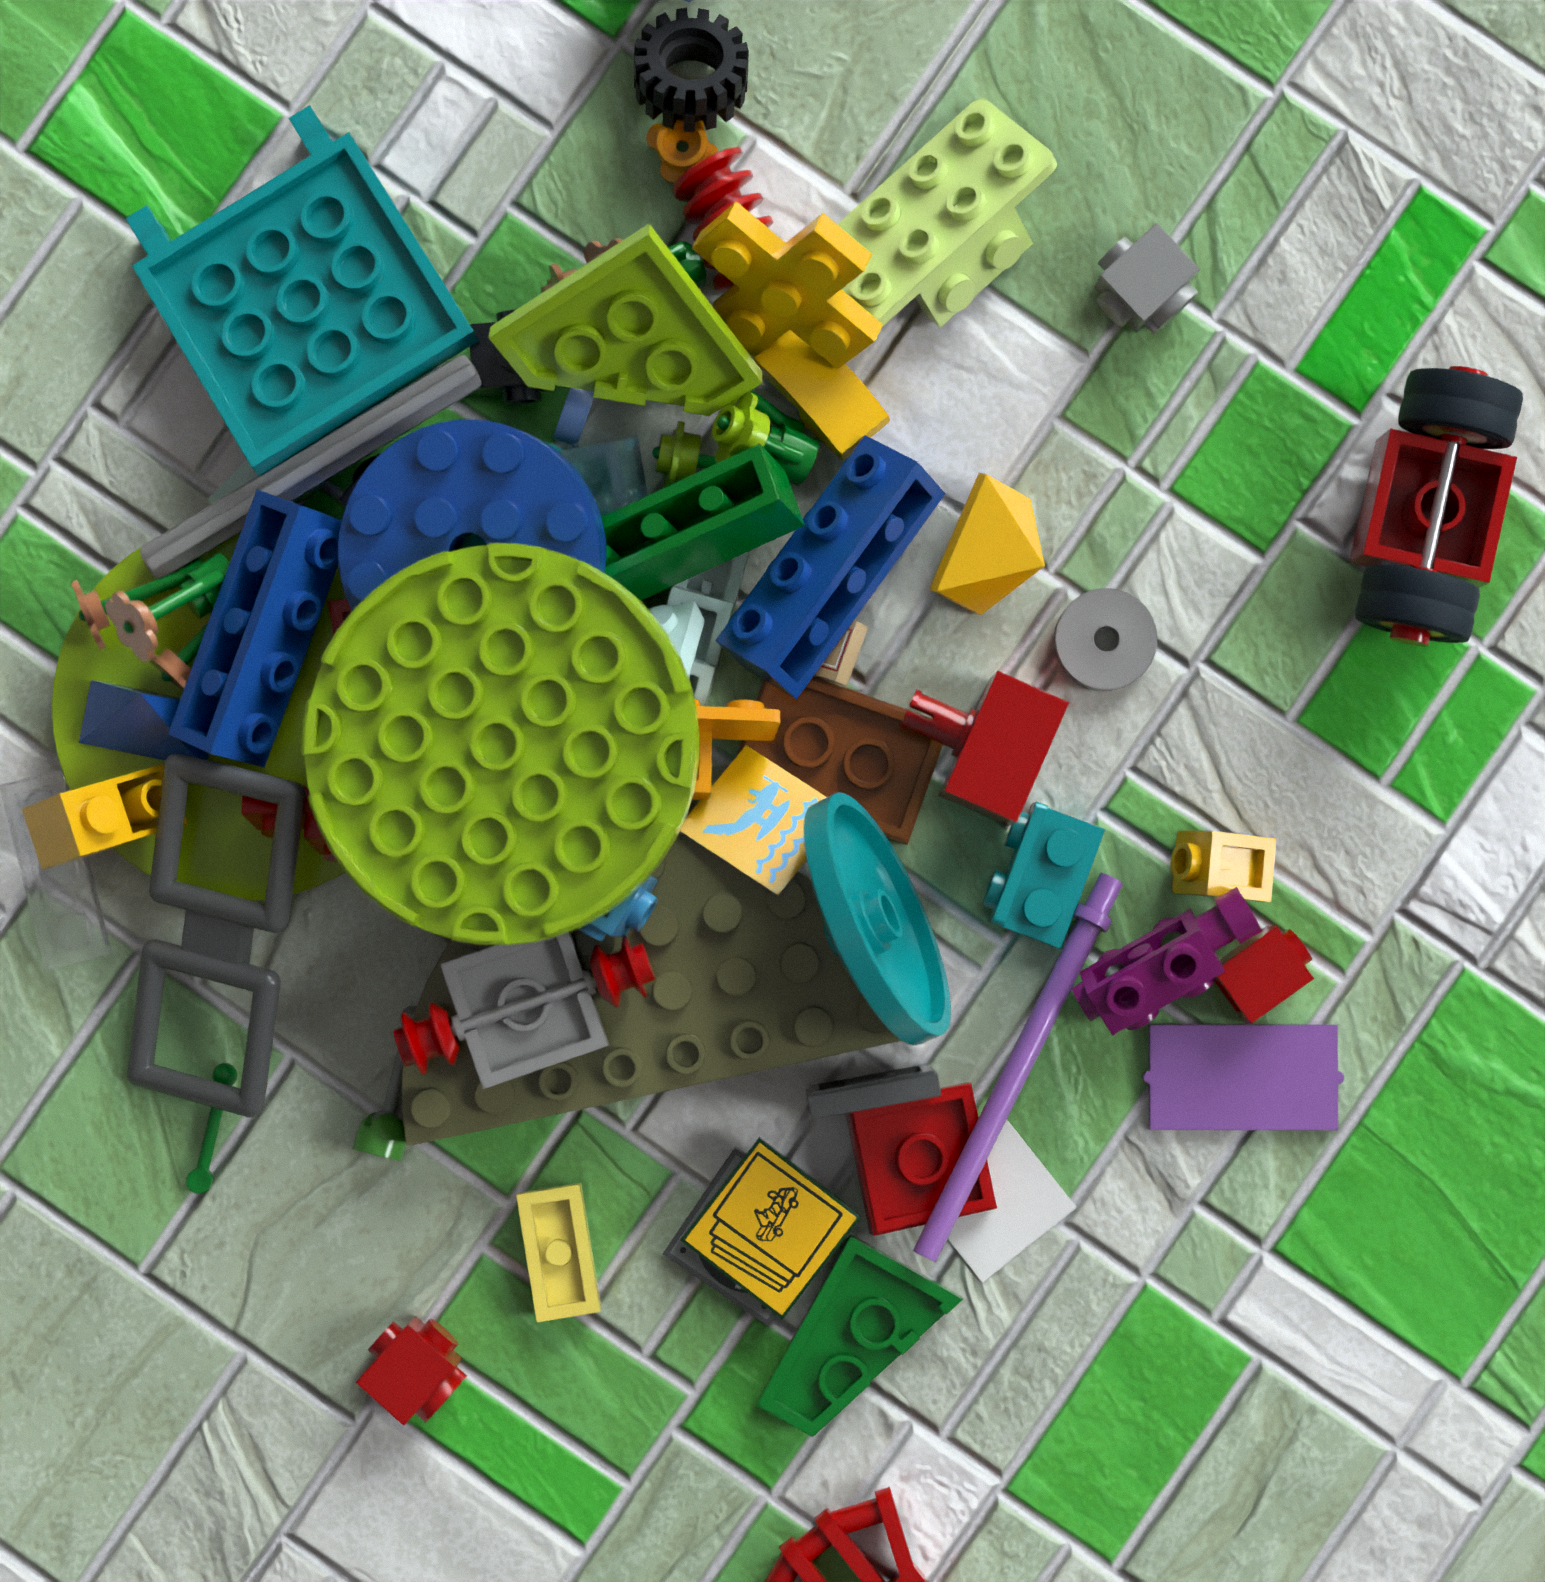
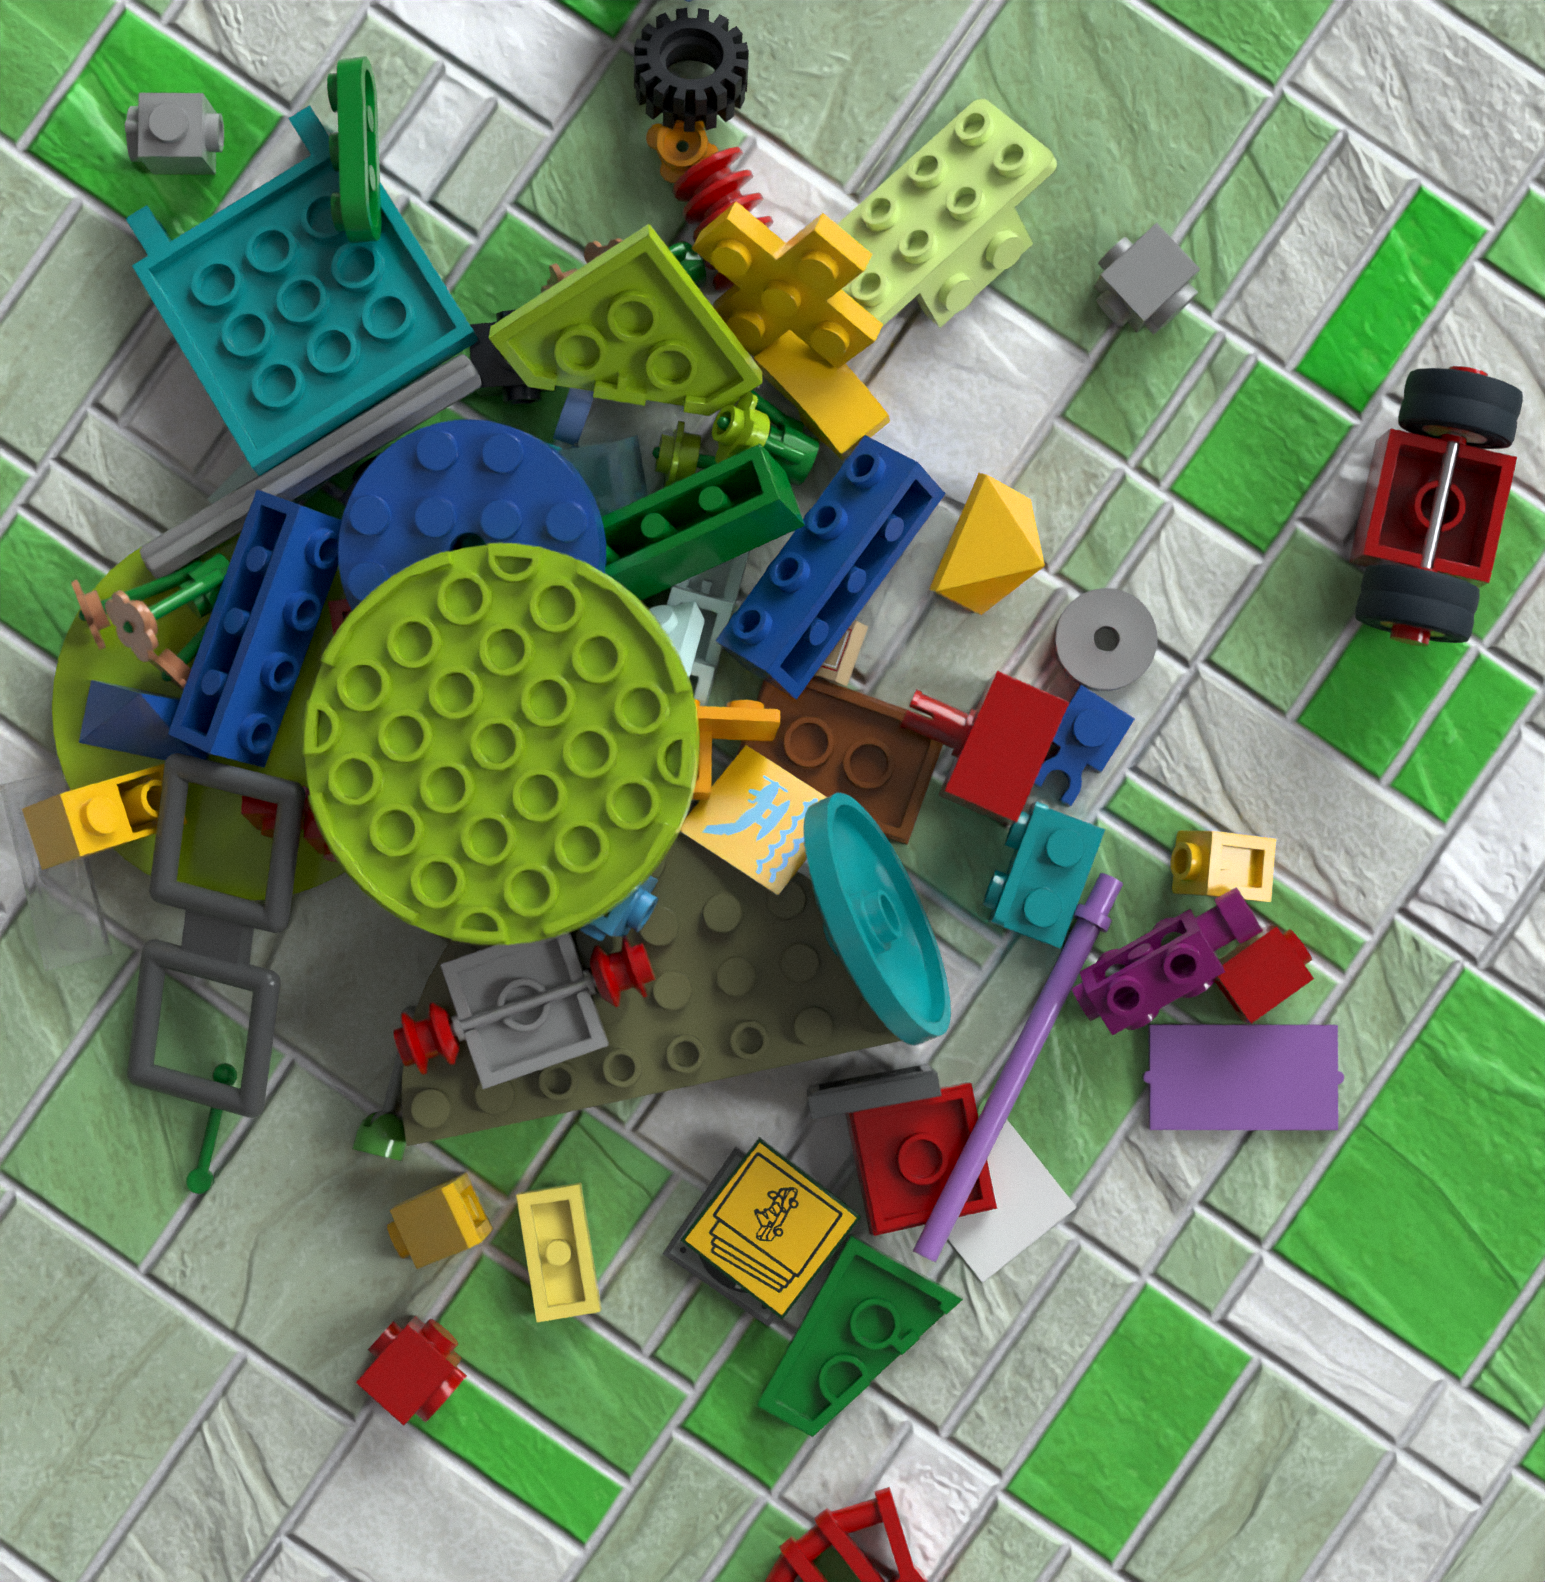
none -> light grey brick [125,93,224,175]
none -> green plate [327,56,381,244]
none -> yellow slope [387,1172,493,1269]
none -> blue plate [1034,685,1135,807]

